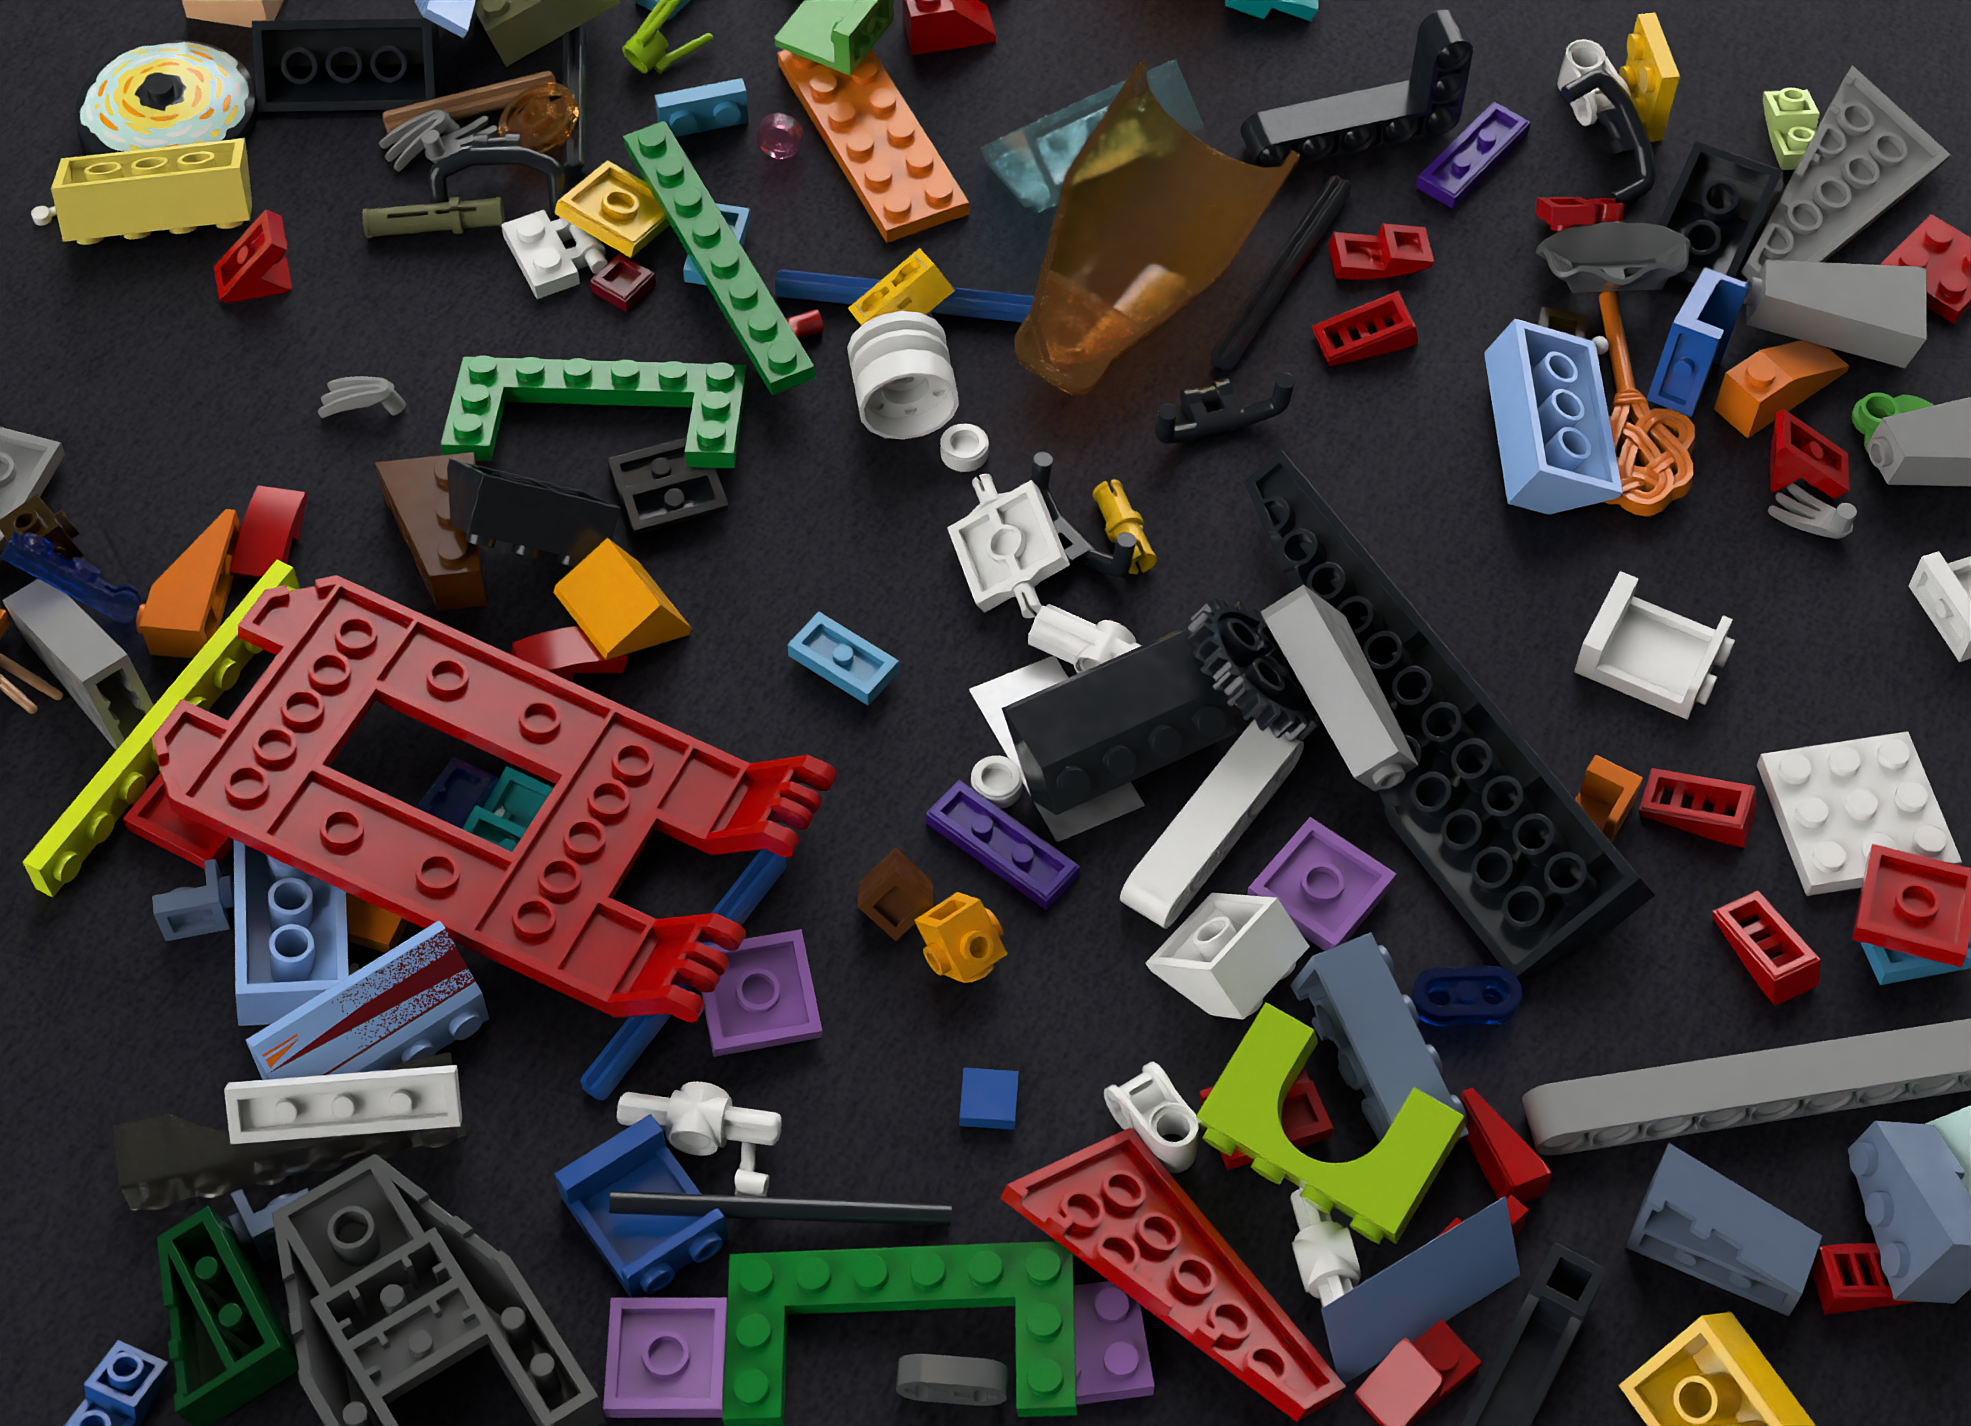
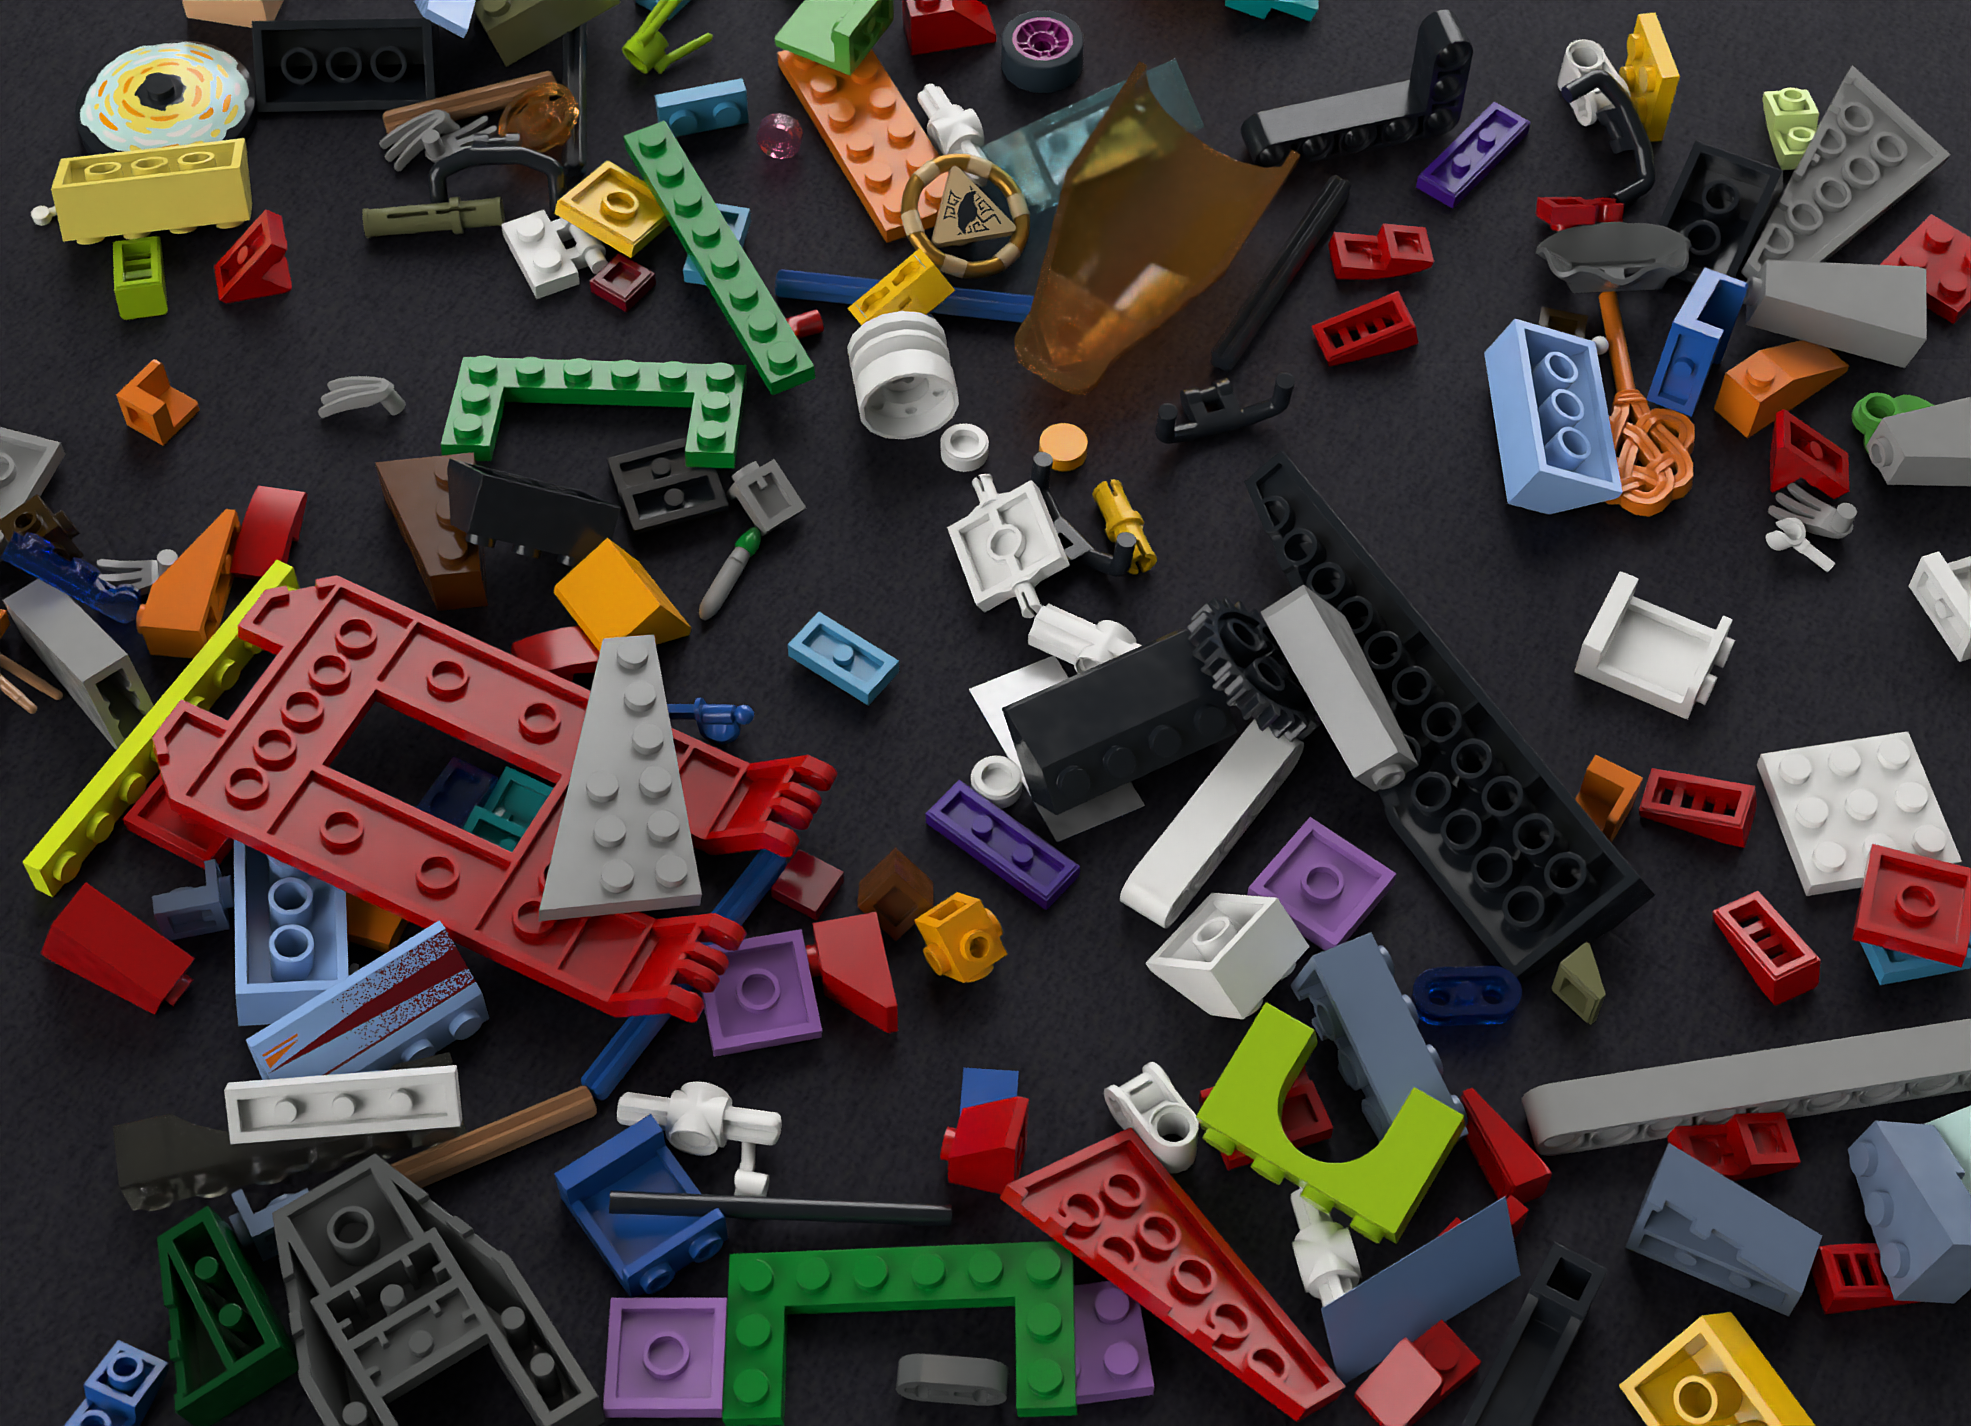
none -> red slope [40,882,195,1015]
none -> light grey piece [94,549,178,600]
none -> lime slope [113,236,168,320]
none -> orange panel [116,359,199,446]
none -> medium nougat axle [391,1086,597,1188]
none -> light grey wing [539,635,702,921]
none -> blue sword [667,698,754,744]
none -> light grey piece [699,526,761,620]
none -> light grey bracket [725,459,806,537]
none -> dark red tile [771,849,844,921]
none -> red slope [805,912,898,1033]
none -> piece [901,153,1030,279]
none -> white axle [918,83,988,187]
none -> red slope [940,1096,1029,1195]
none -> black wheel [1001,10,1084,93]
none -> light orange tile [1039,423,1088,471]
none -> olive slope [1552,942,1606,1025]
none -> red slope [1667,1112,1801,1181]
none -> white hand [1766,518,1835,572]

